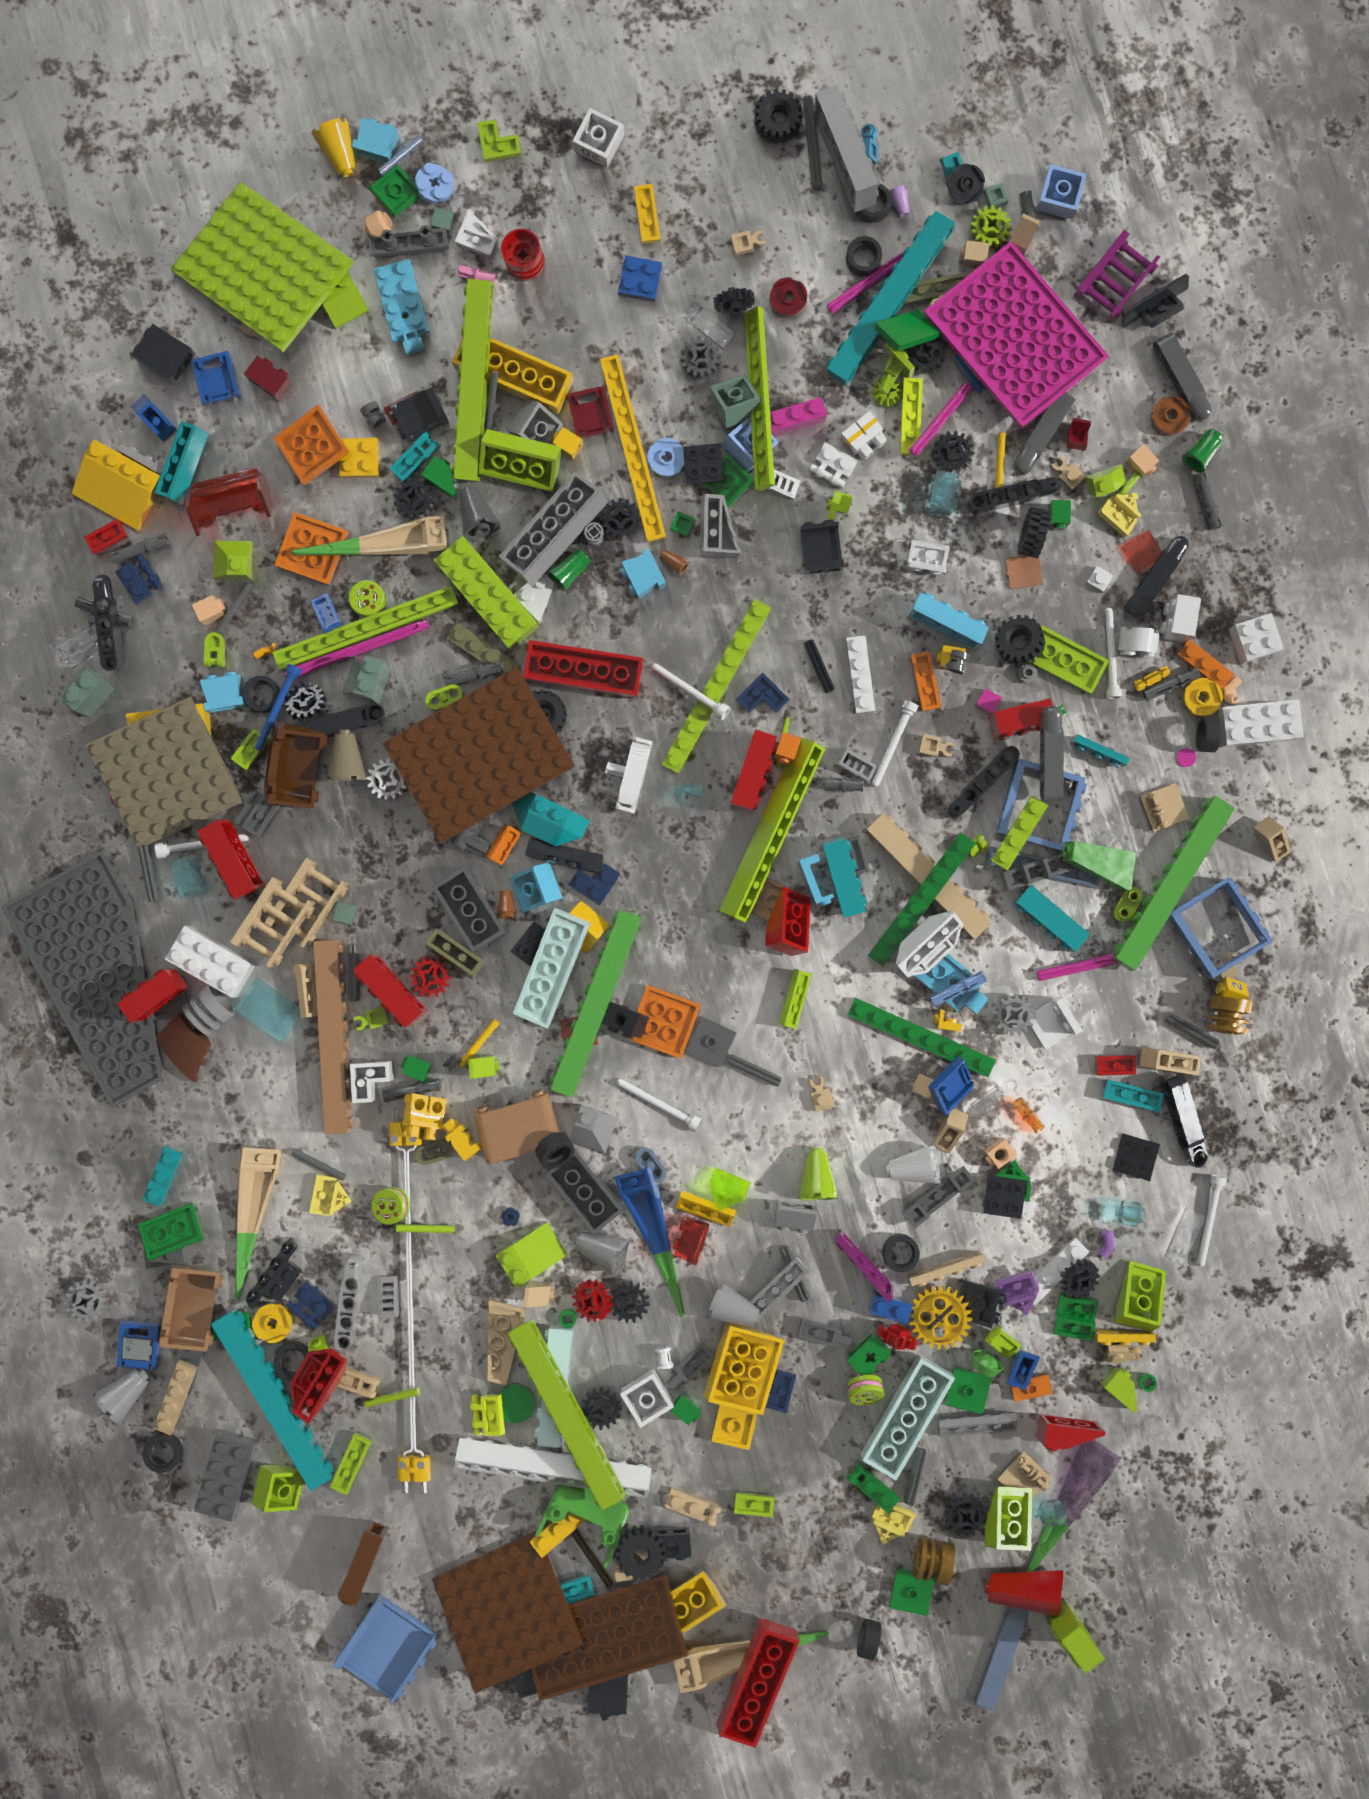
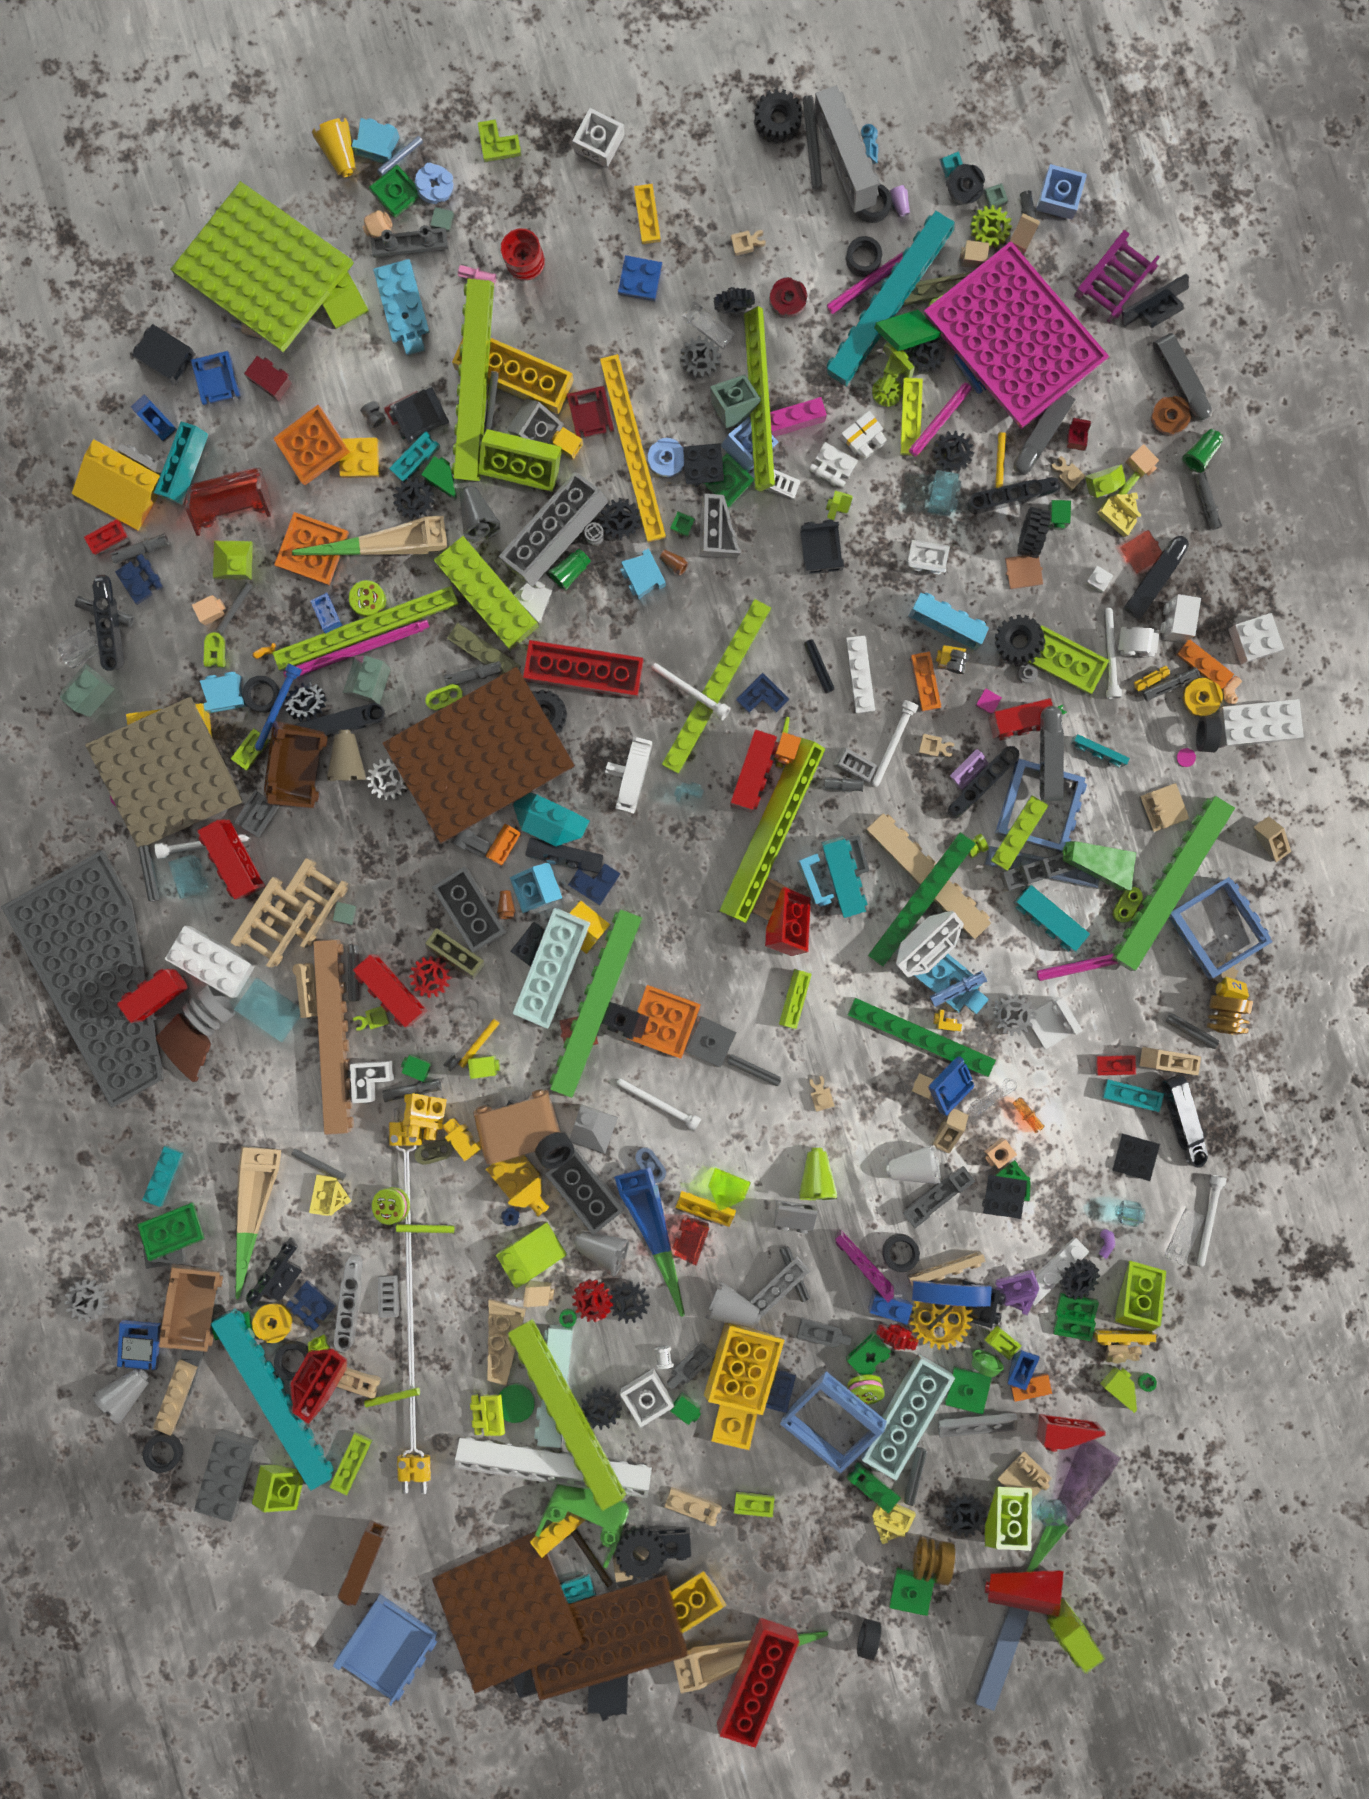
white wing [455,209,498,258] -> none
none -> yellow plate [486,1155,549,1217]
none -> medium blue window [780,1371,887,1474]
none -> blue slope [912,1280,992,1306]
none -> lavender plate [950,749,989,790]

